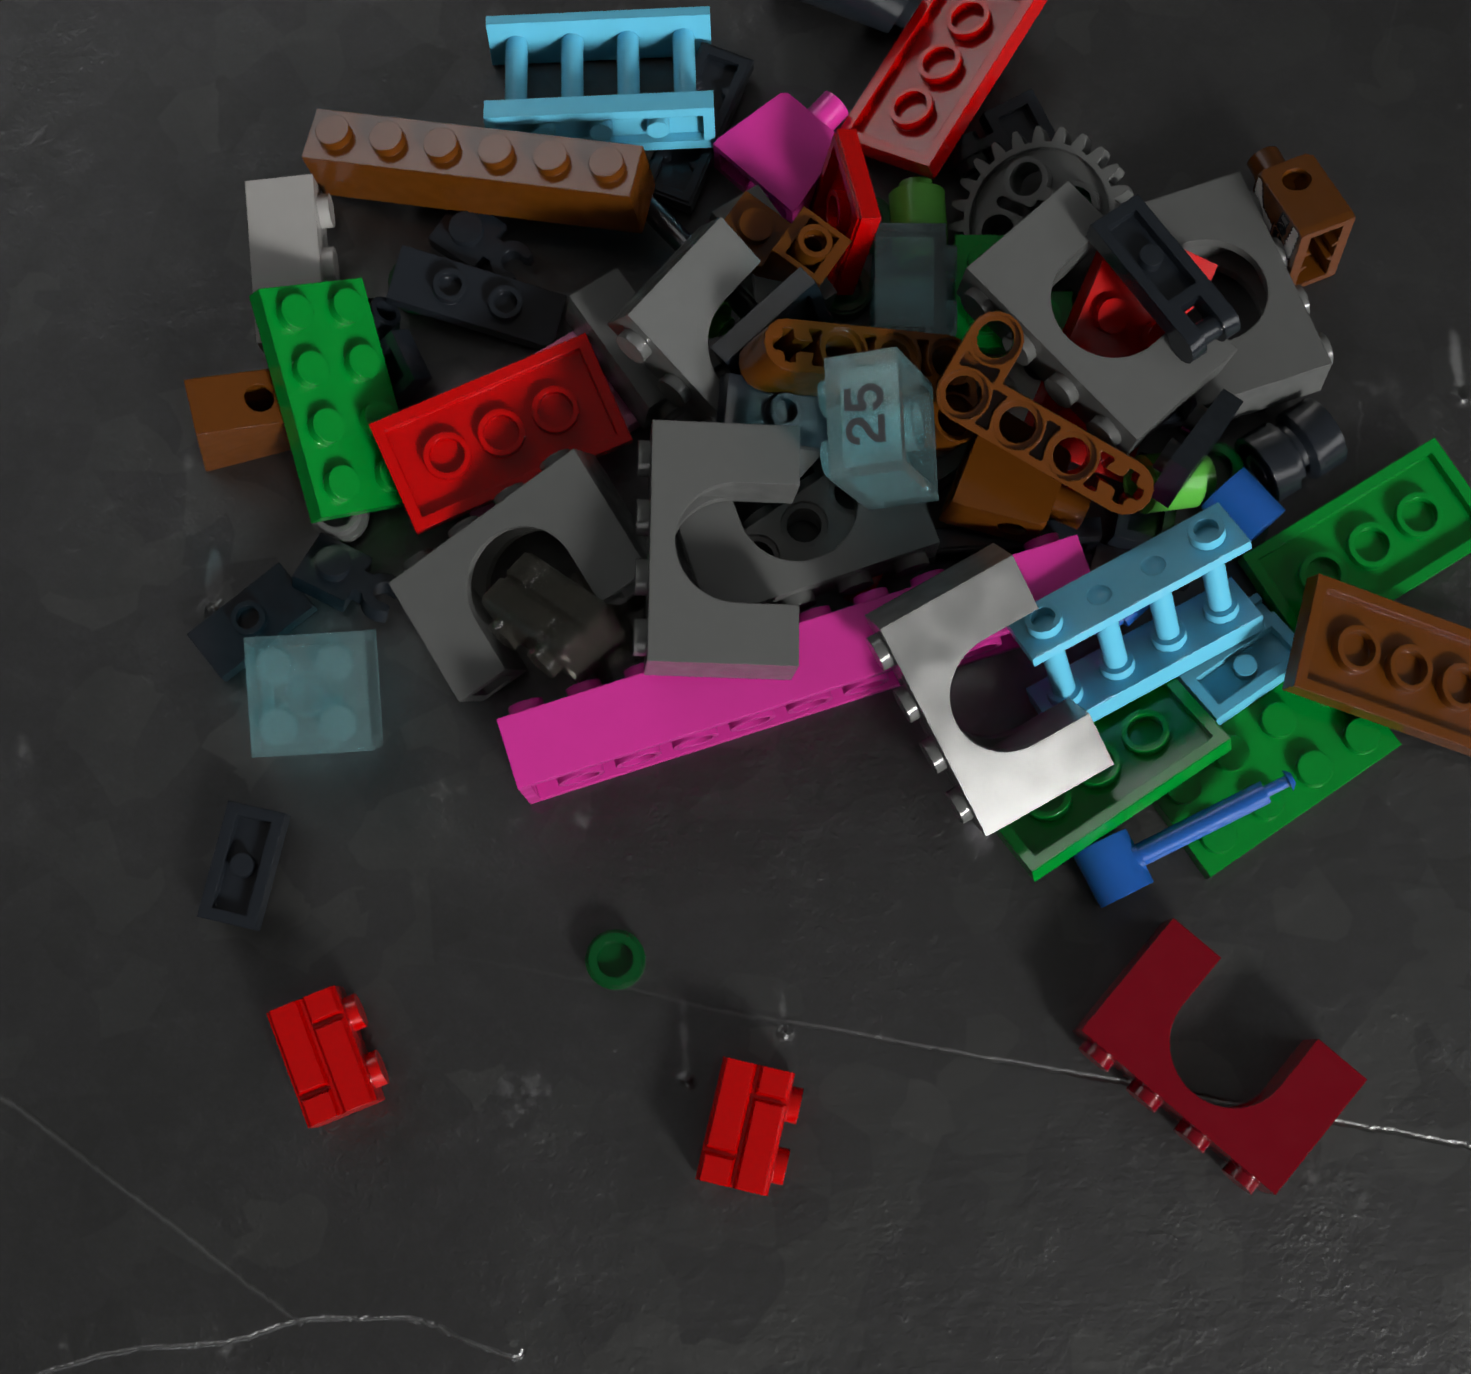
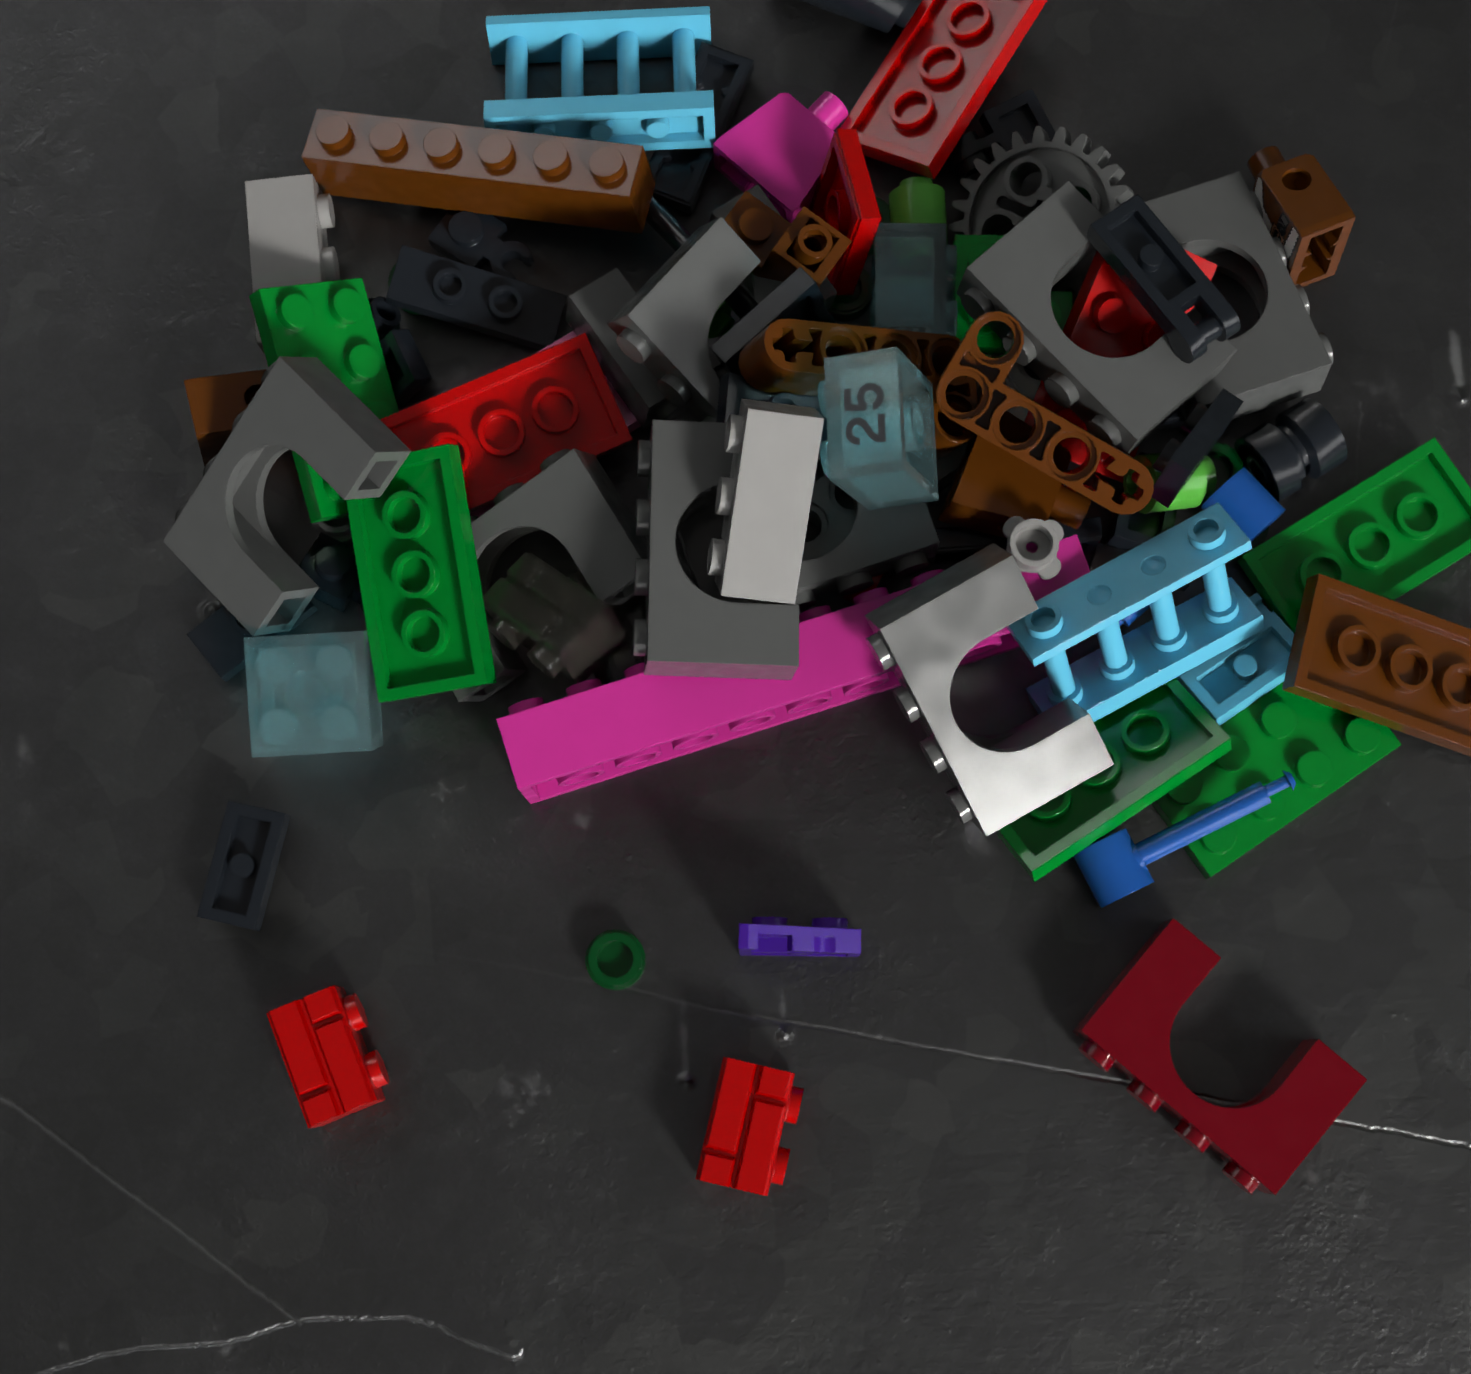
none -> dark grey arch [163,356,411,636]
none -> green plate [346,444,497,703]
none -> light grey brick [707,398,824,604]
none -> dark purple wing [738,917,861,957]
none -> light grey plate [1003,516,1064,580]

